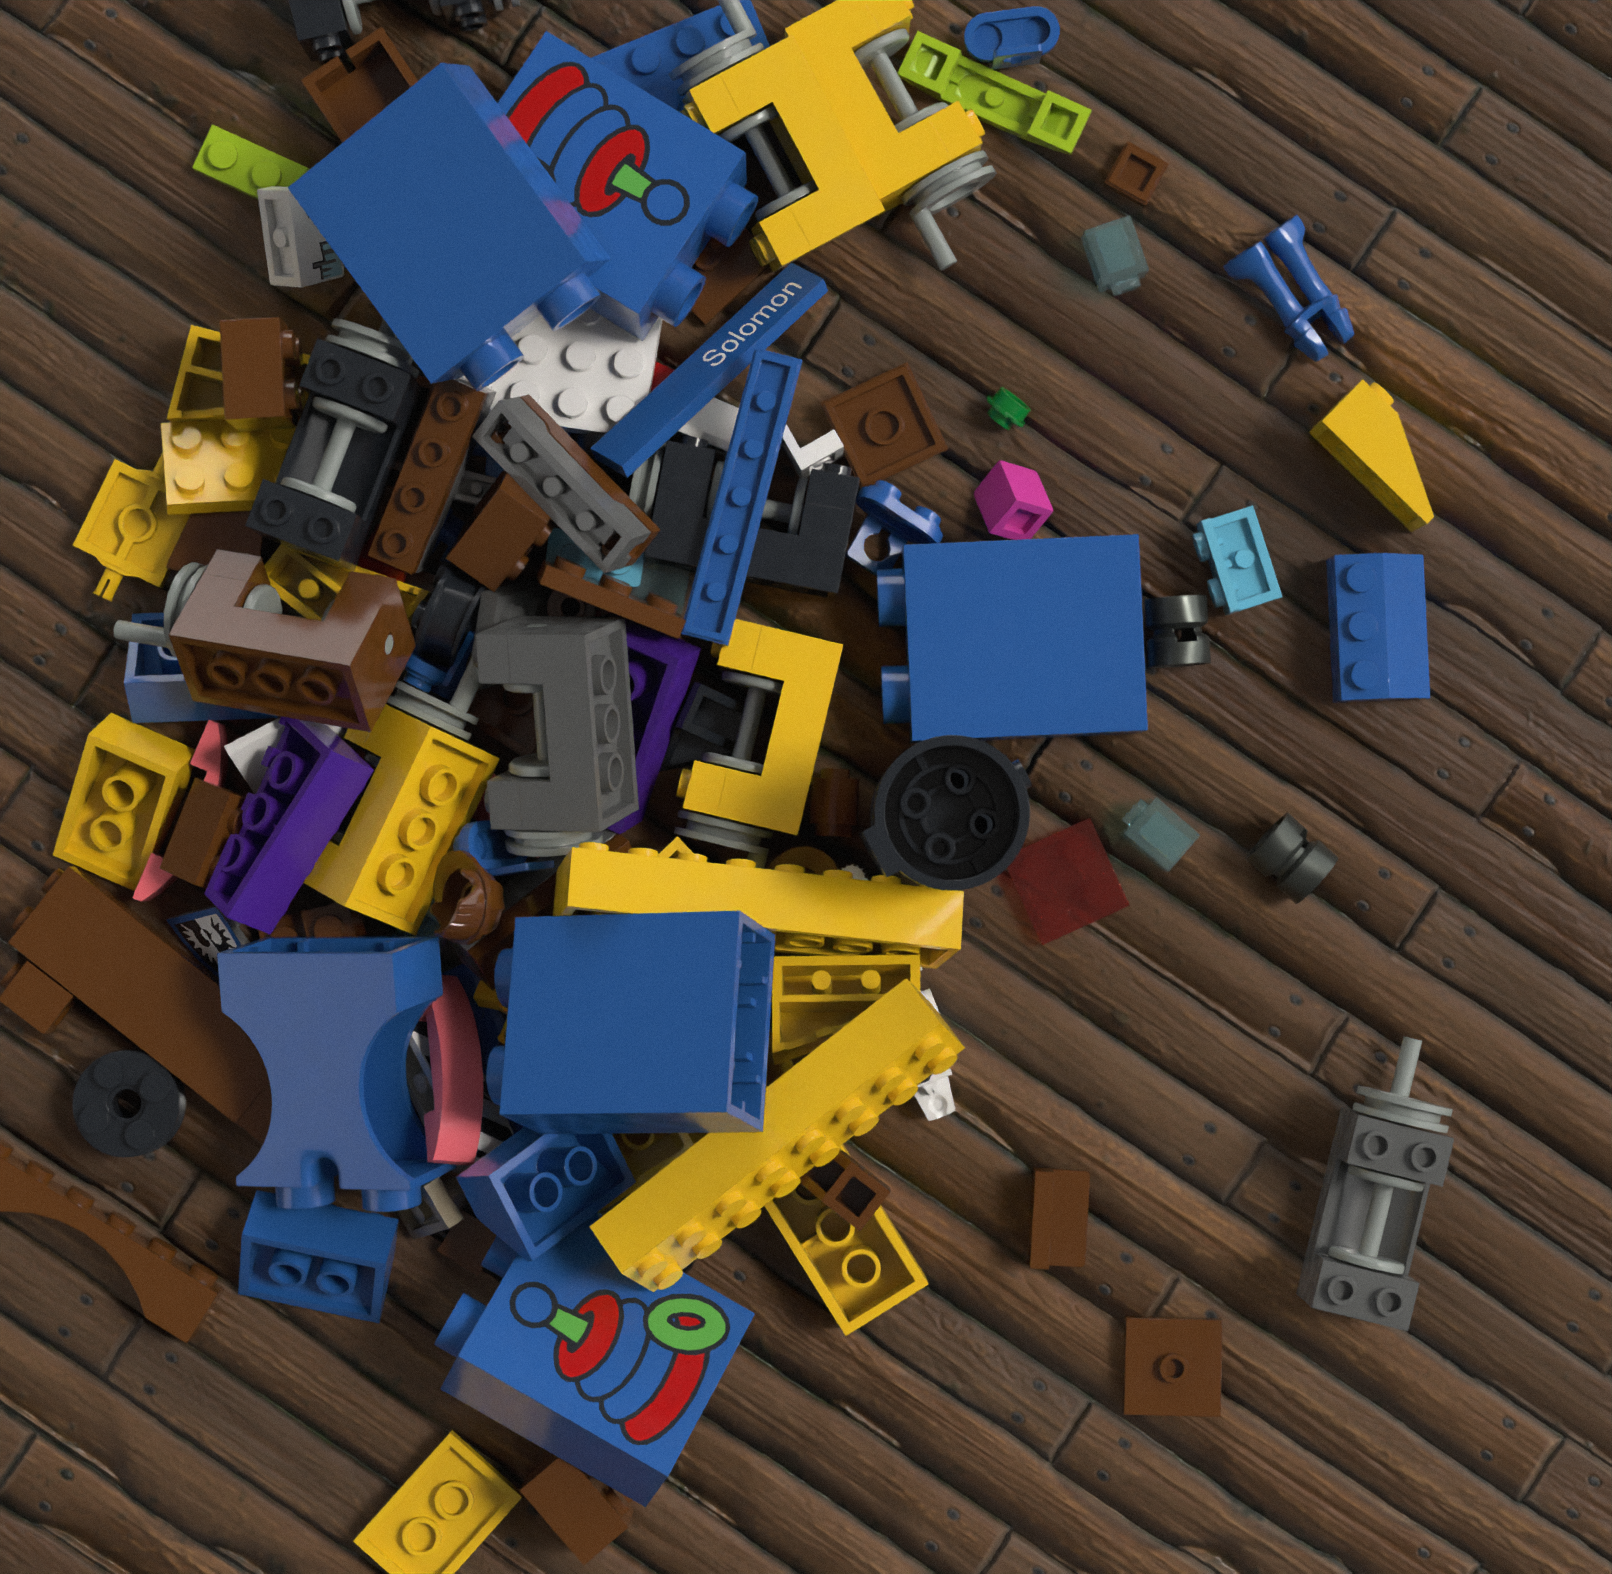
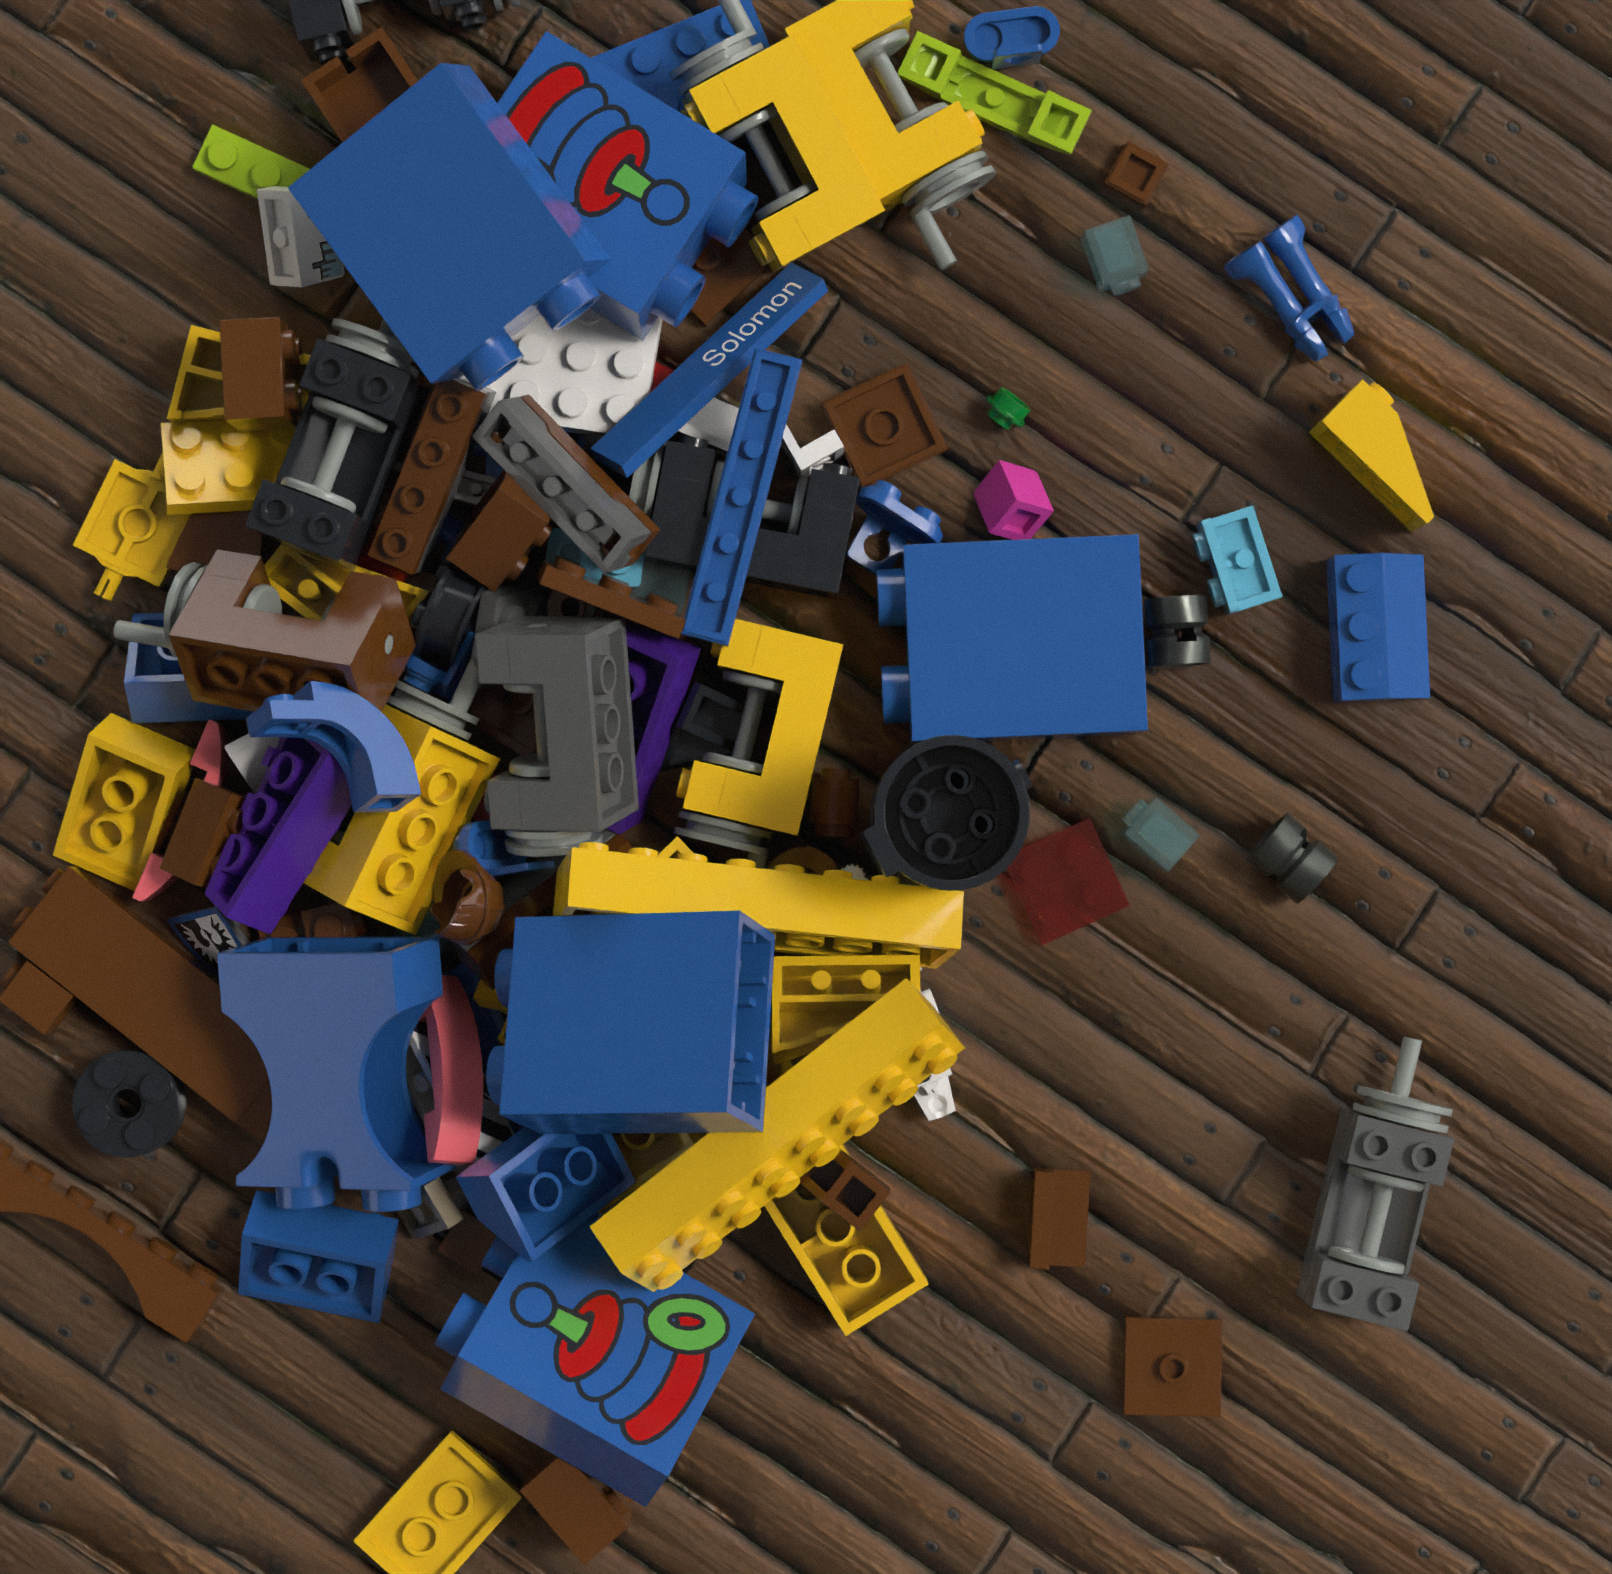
none -> arch [246,681,421,812]

